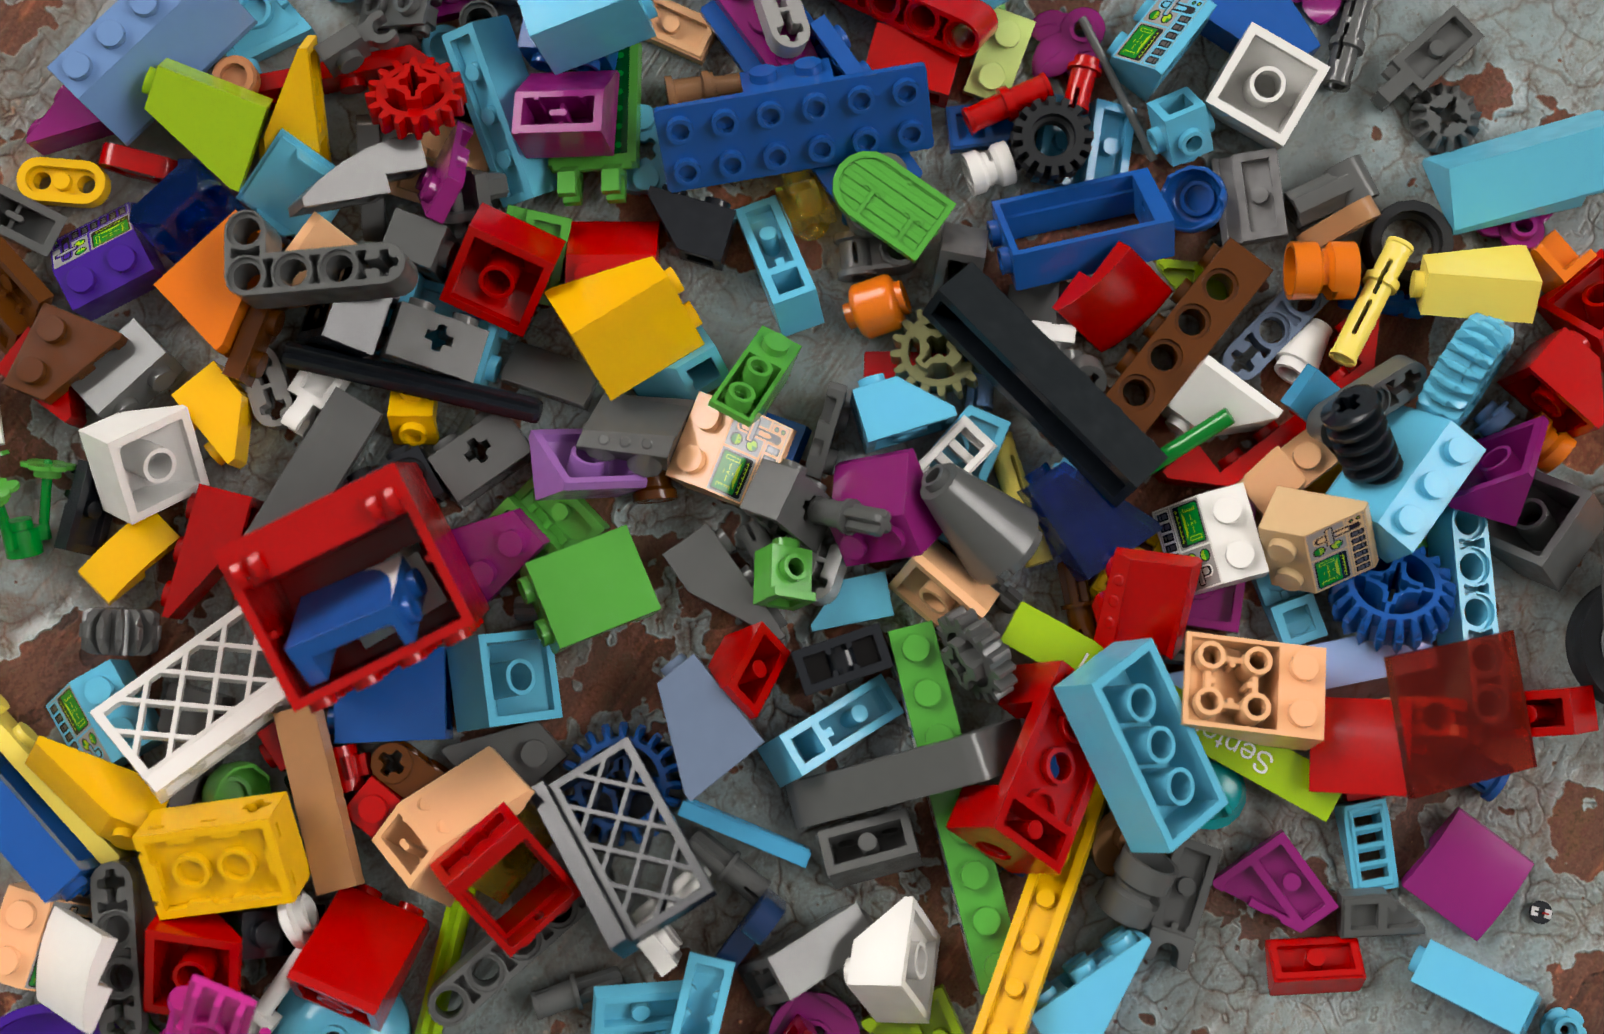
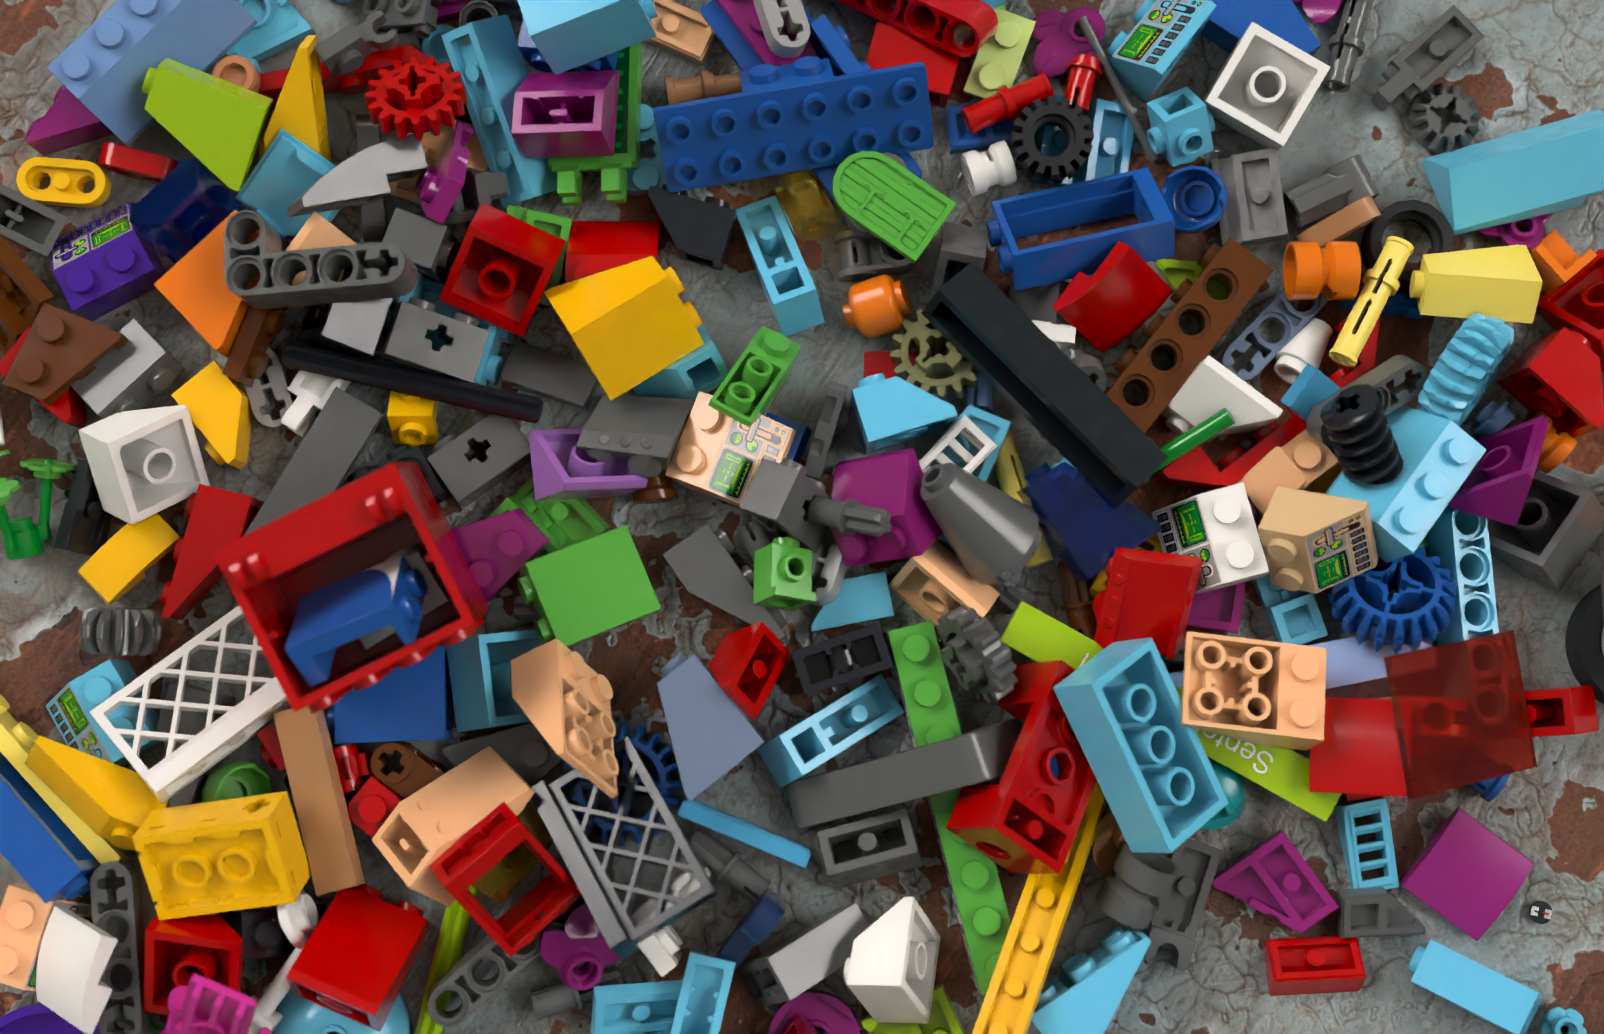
none -> light nougat slope [511,638,619,798]
none -> magenta plate [540,901,621,990]

